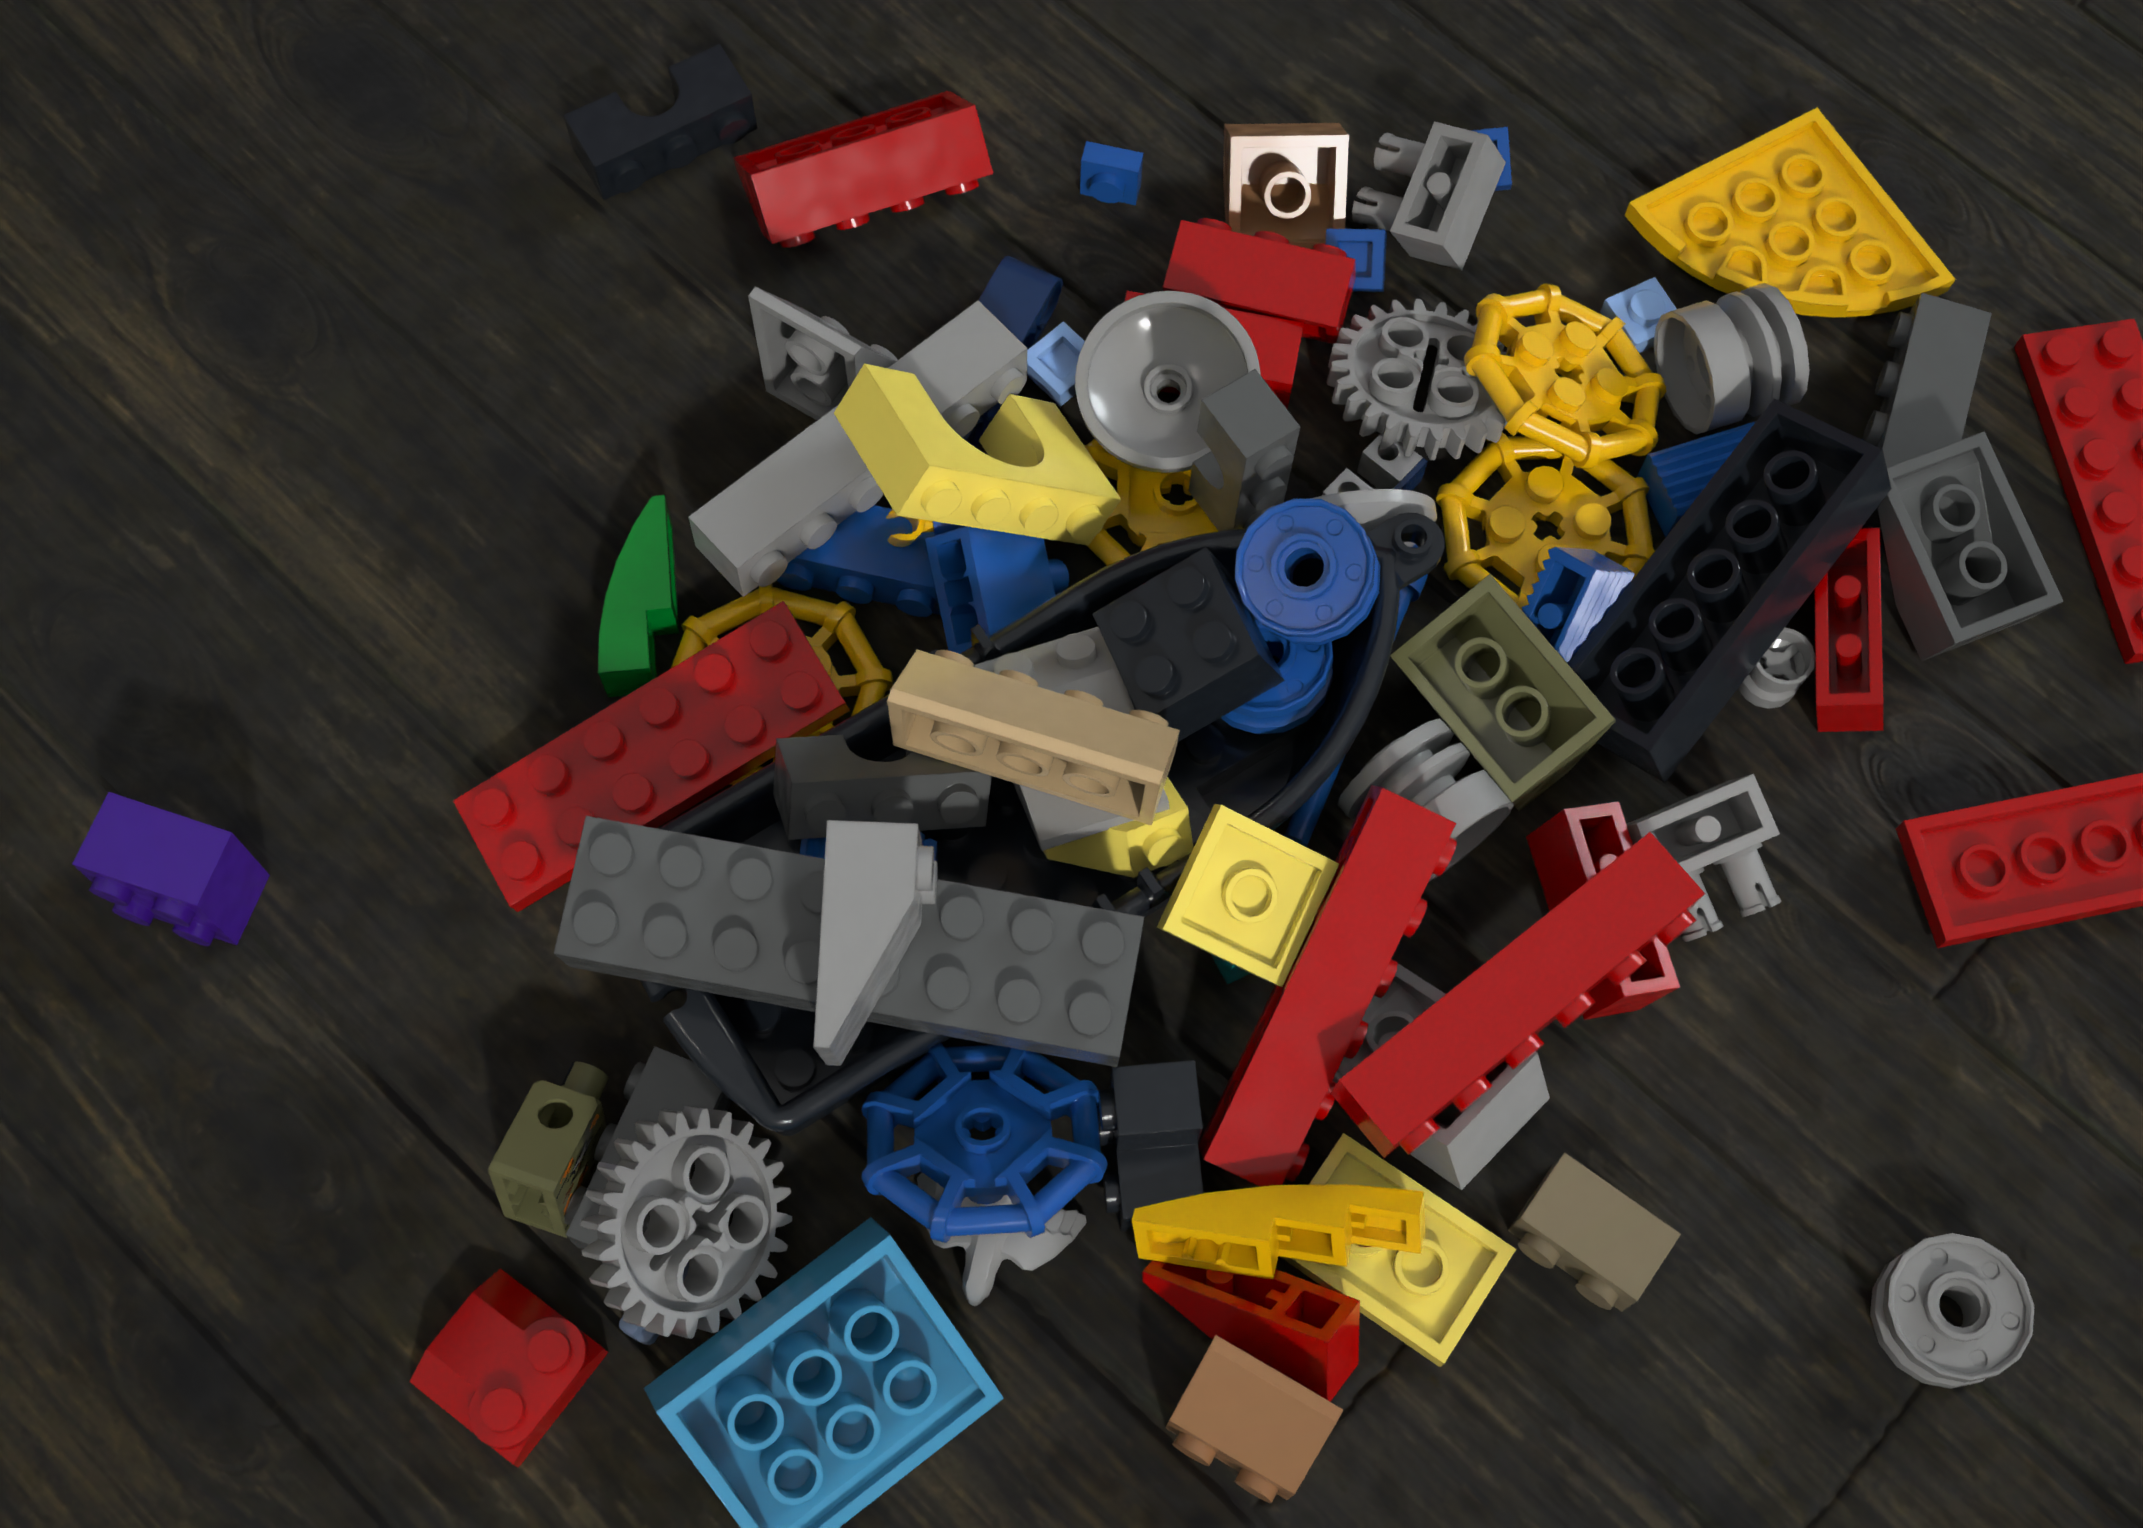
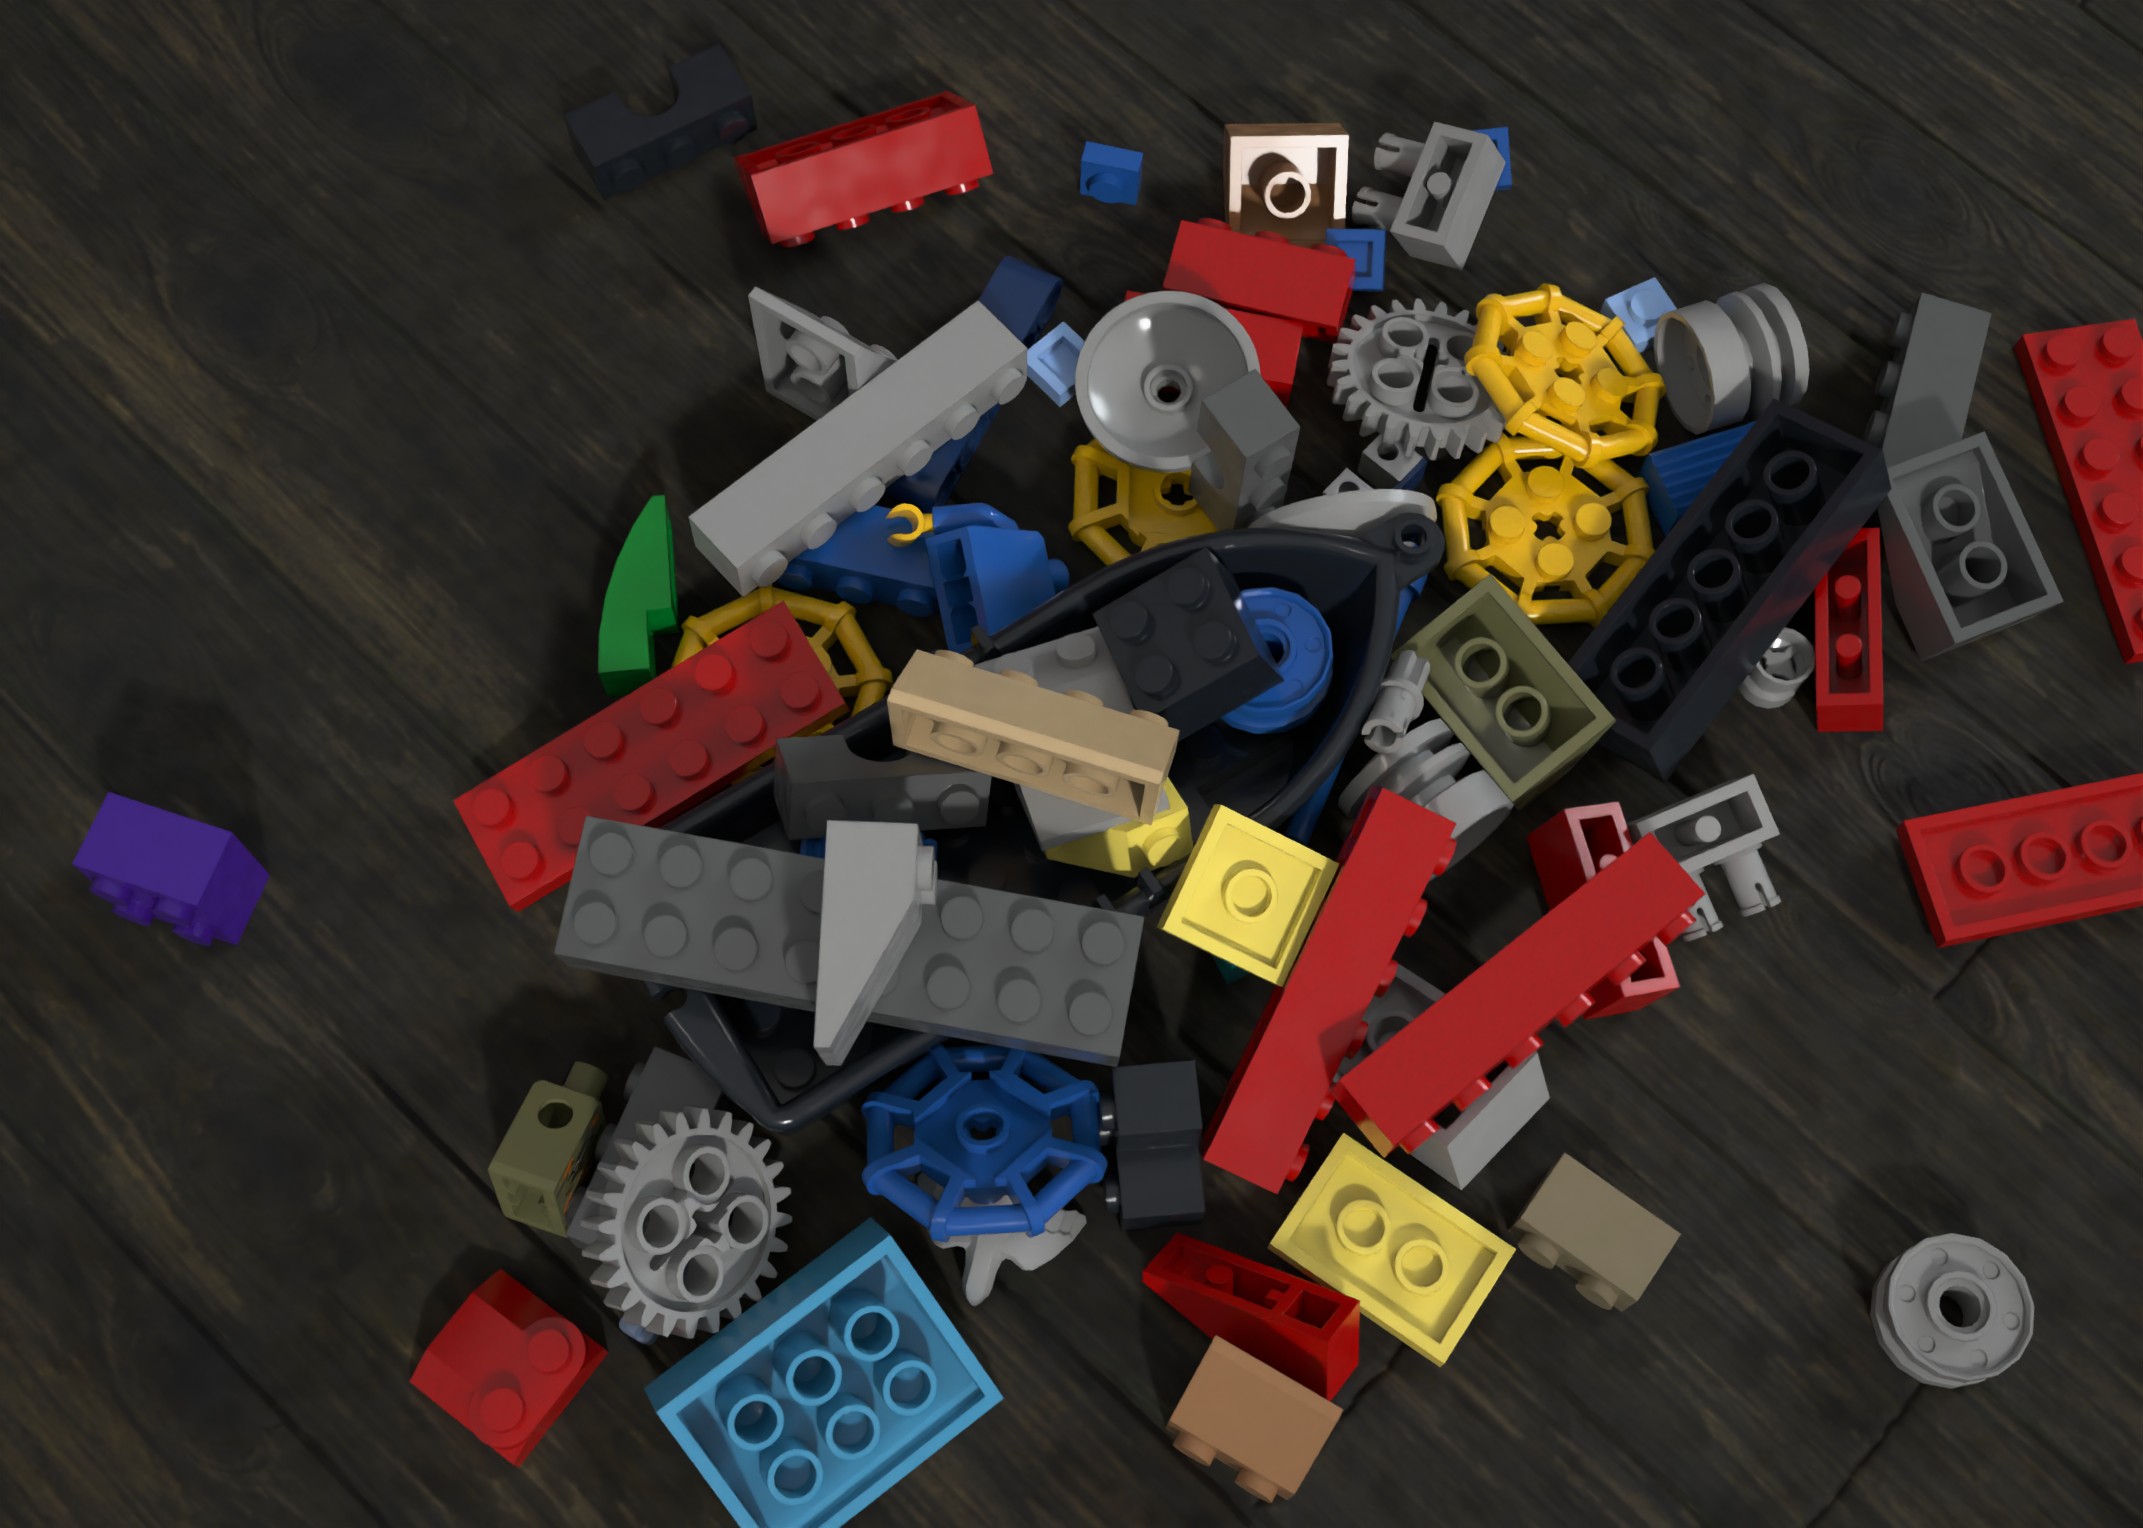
light yellow arch [834,363,1121,546] -> none
yellow slope [1132,1184,1425,1280] -> none
blue wheel [1235,499,1381,645] -> none
blue brick [1521,547,1635,664] -> none
yellow plate [1625,108,1956,318] -> none
none -> light grey axle [1362,650,1430,754]

